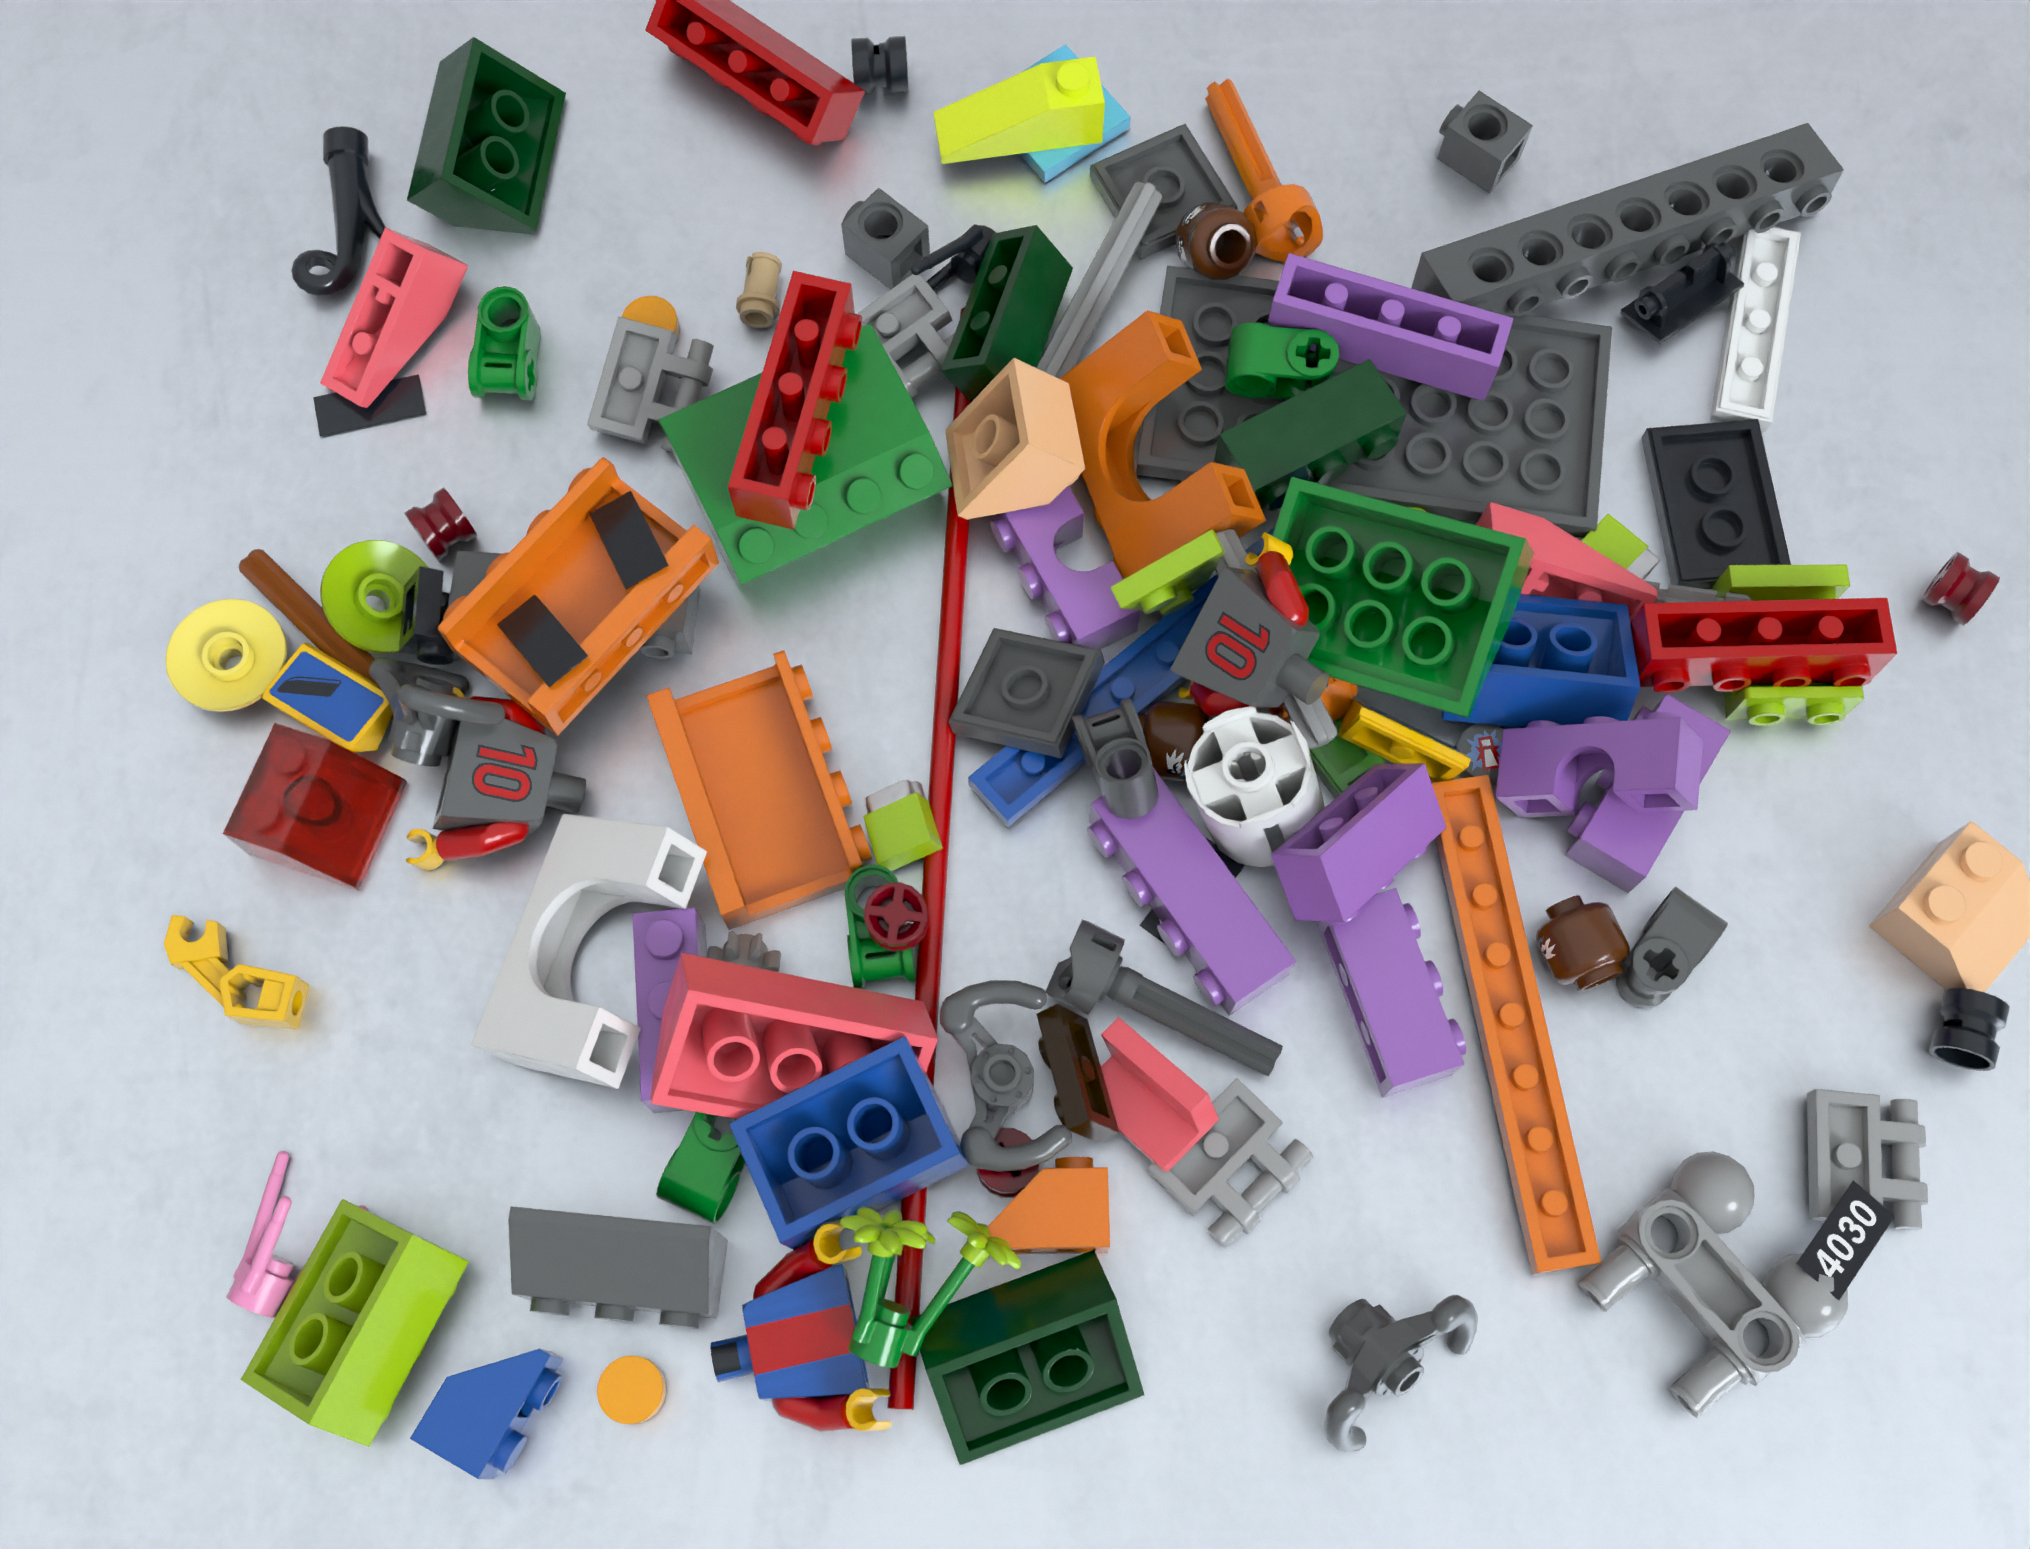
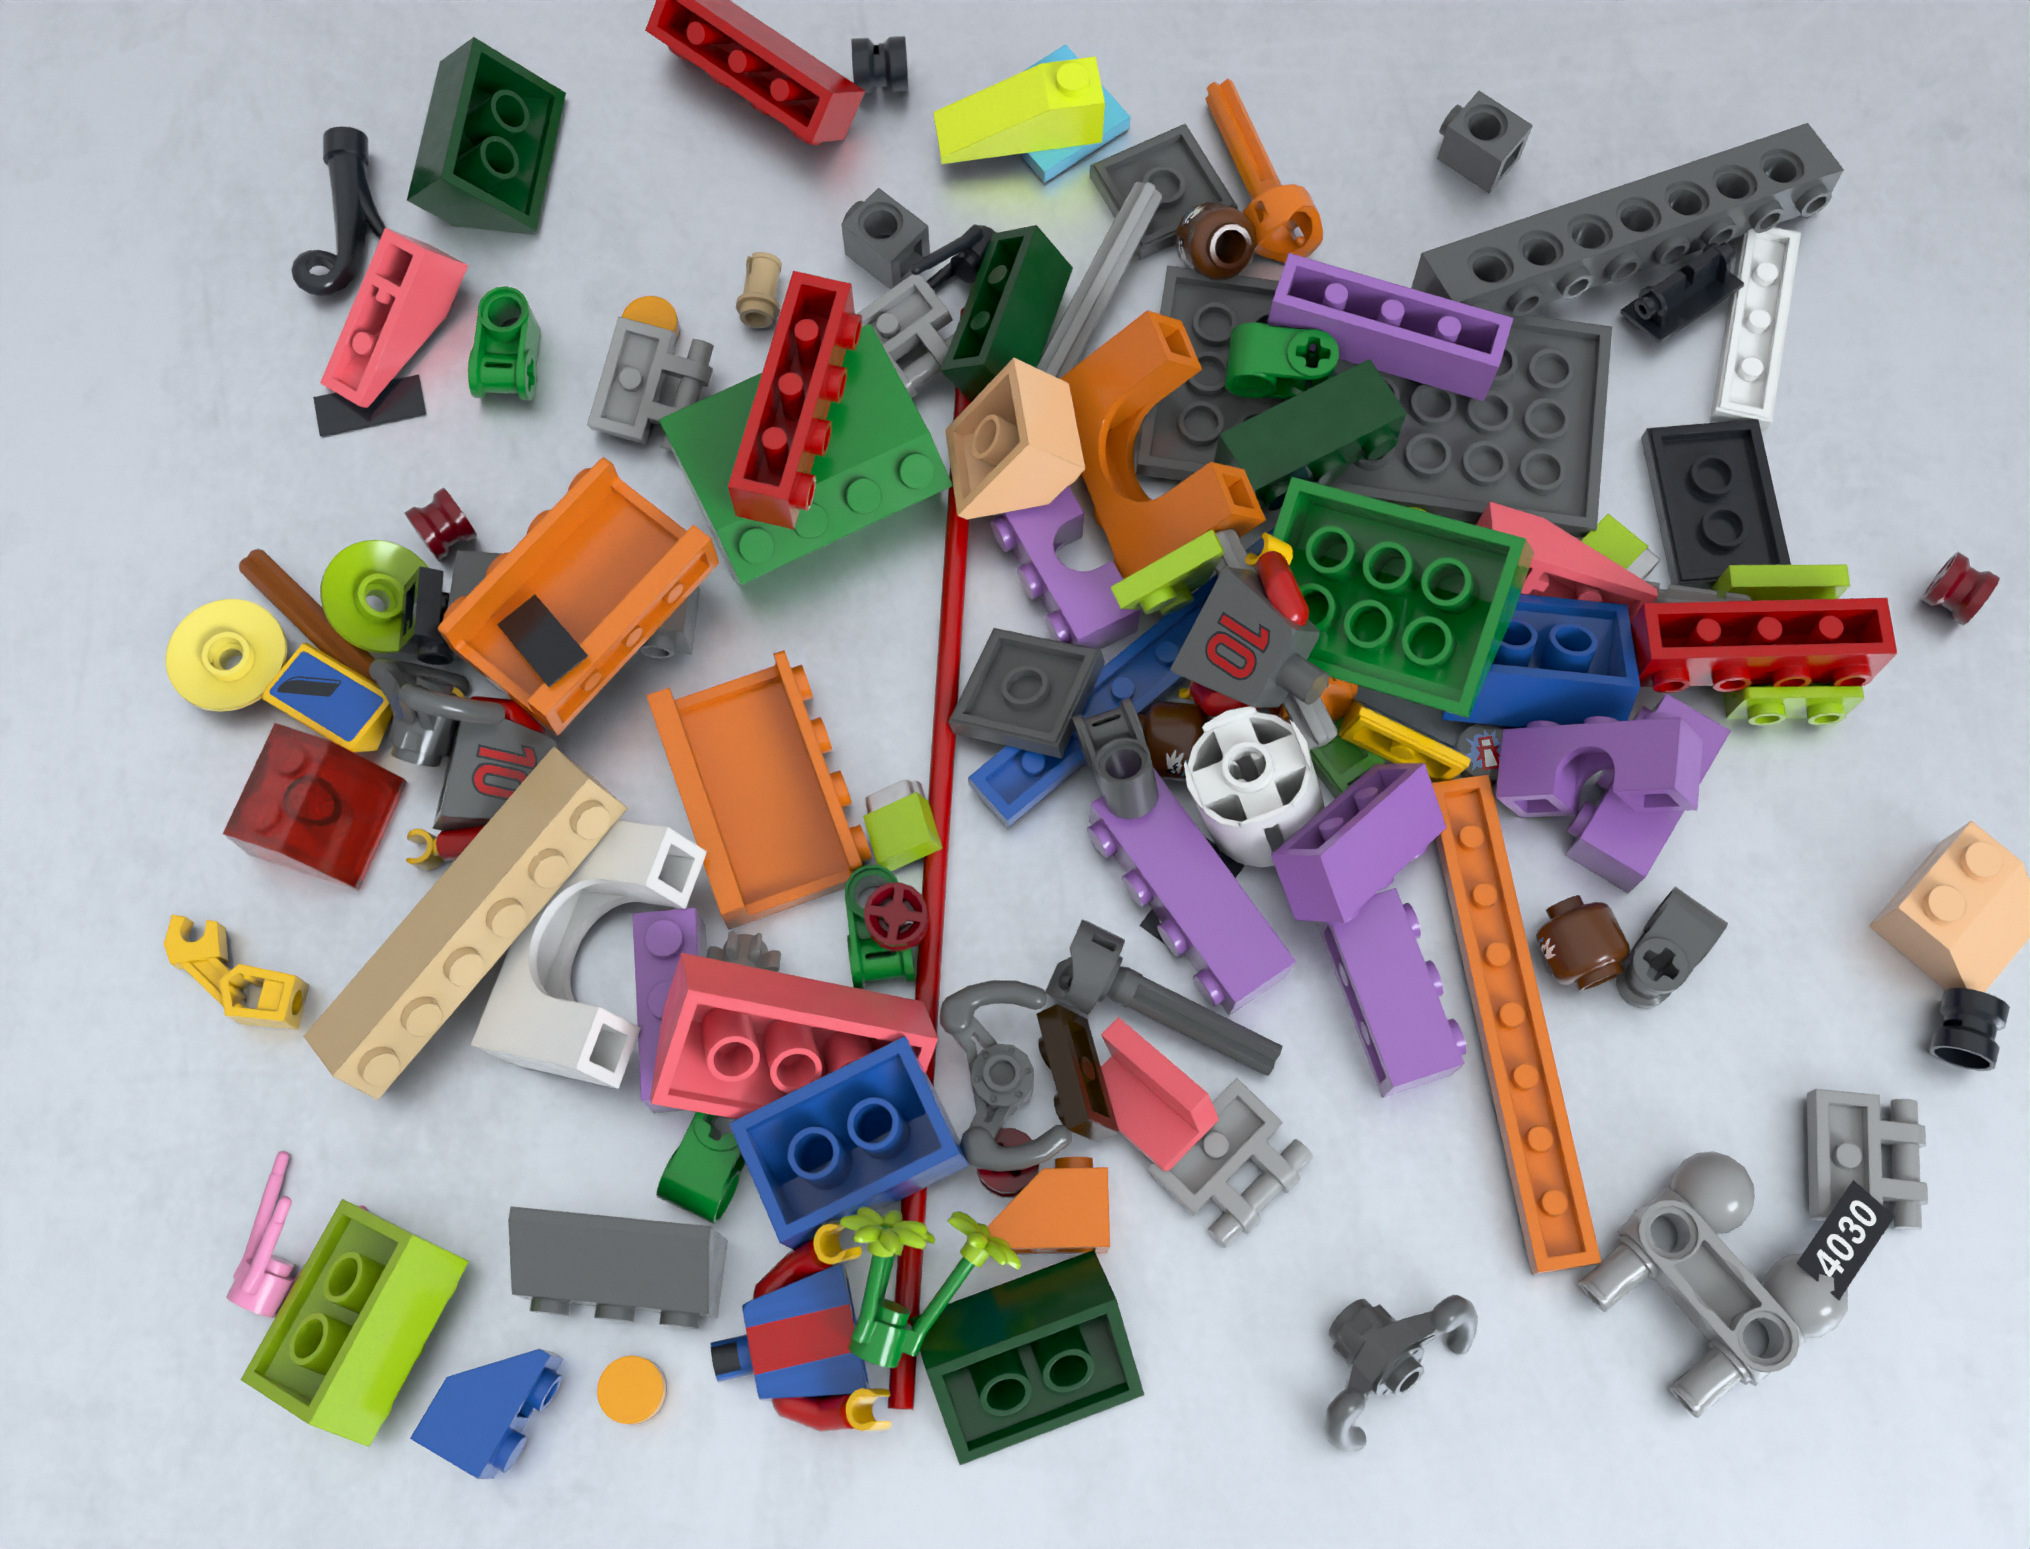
black sticker [589,491,669,589] -> none
none -> tan brick [303,746,628,1100]

